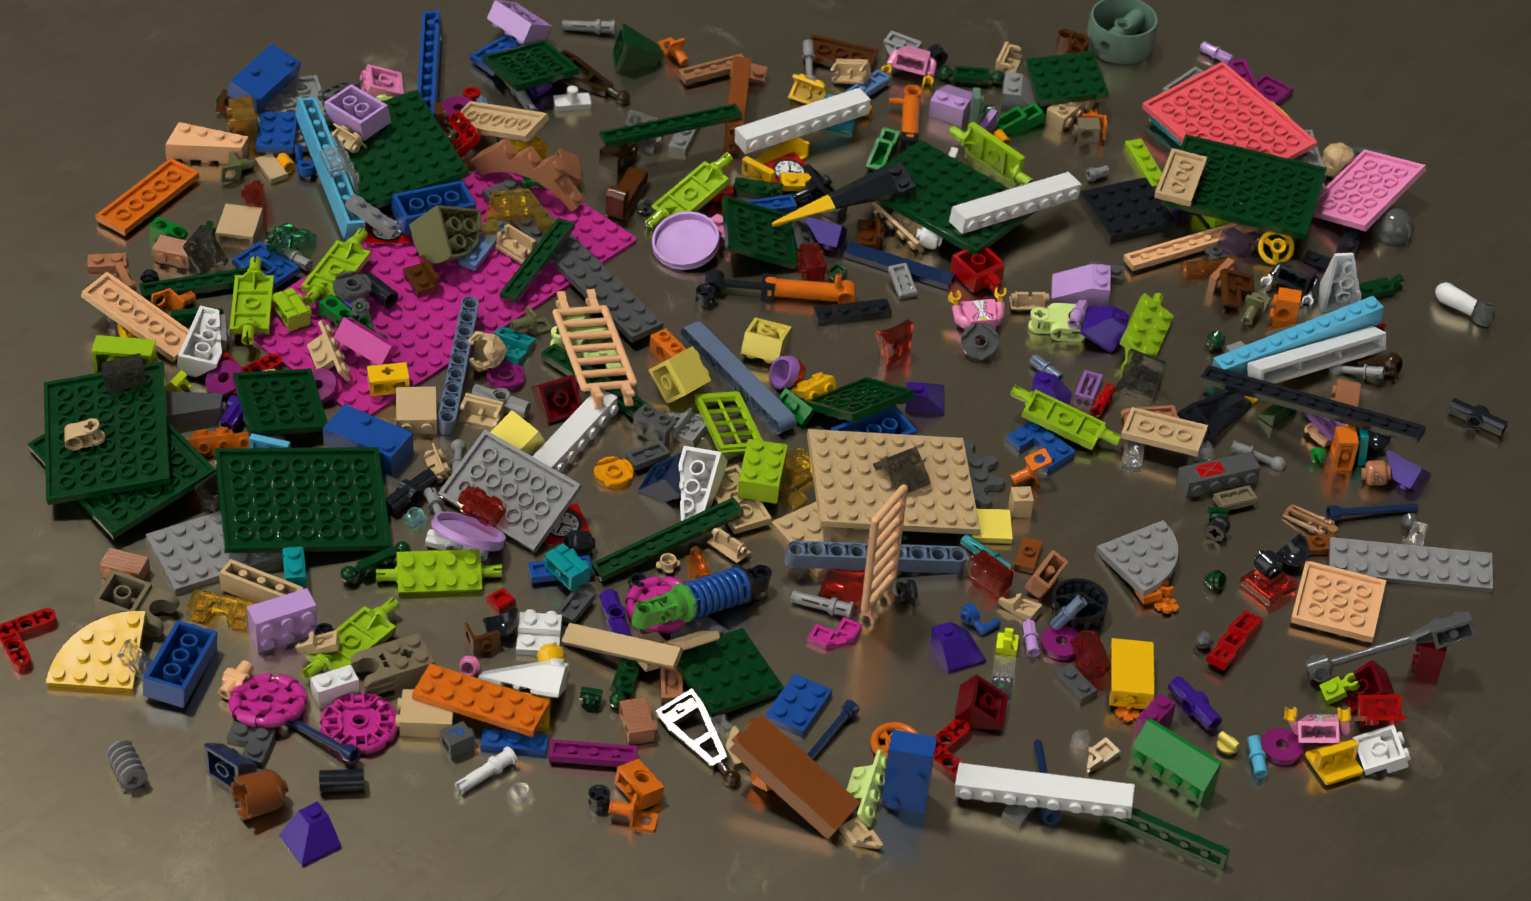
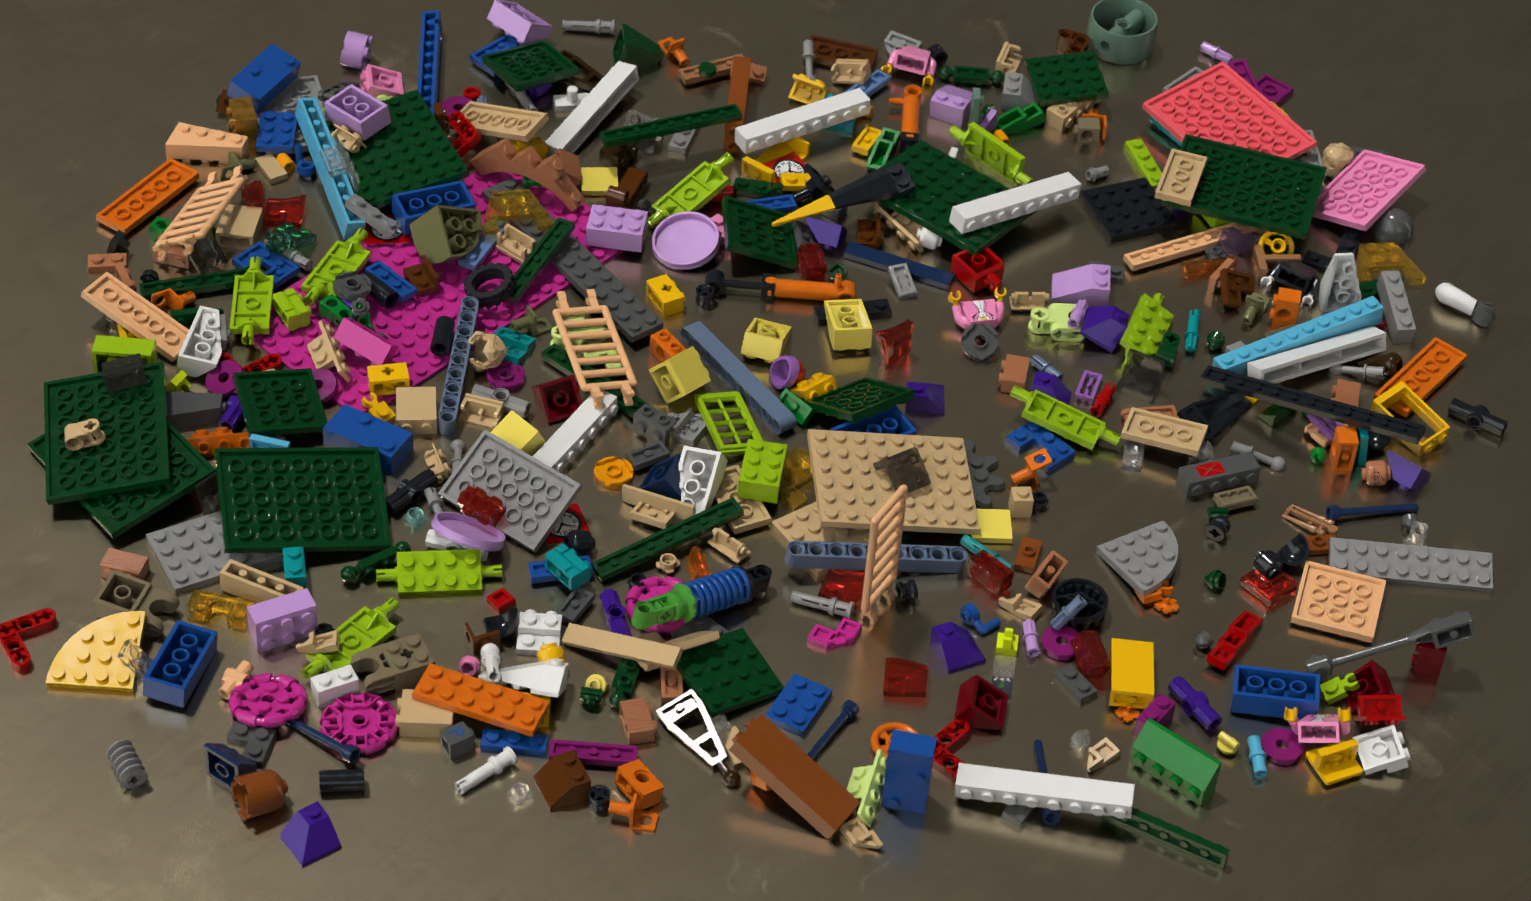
none -> pearl dark grey tile [106,230,130,254]
none -> light nougat bar [152,165,248,261]
none -> clear red plate [263,195,306,230]
none -> lavender brick [340,31,373,70]
none -> yellow plate [361,392,396,422]
none -> blue plate [365,260,417,303]
none -> black pin [430,316,455,356]
none -> black tyre [464,263,516,308]
none -> white pin [480,643,501,683]
none -> reddish brown slope [533,750,591,811]
none -> white brick [545,61,639,158]
none -> light yellow tile [581,167,618,196]
none -> light yellow plate [585,674,610,693]
none -> lavender brick [586,204,648,252]
none -> tan bracket [621,484,695,529]
none -> yellow brick [646,274,686,317]
none -> dark green tile [698,62,716,78]
none -> light yellow slope [824,299,873,351]
none -> yellow plate [851,125,882,156]
none -> clear red plate [883,657,929,698]
none -> nougat brick [998,354,1030,394]
none -> black plate [1032,492,1049,510]
none -> dark green piece [1154,332,1180,369]
none -> teal axle [1184,309,1201,353]
none -> blue brick [1231,664,1320,720]
none -> medium nougat bracket [1251,245,1301,283]
none -> clear yellow wing [1356,242,1426,284]
none -> yellow window [1371,381,1450,457]
none -> orange plate [1373,337,1468,418]
none -> light grey brick [1376,270,1416,344]

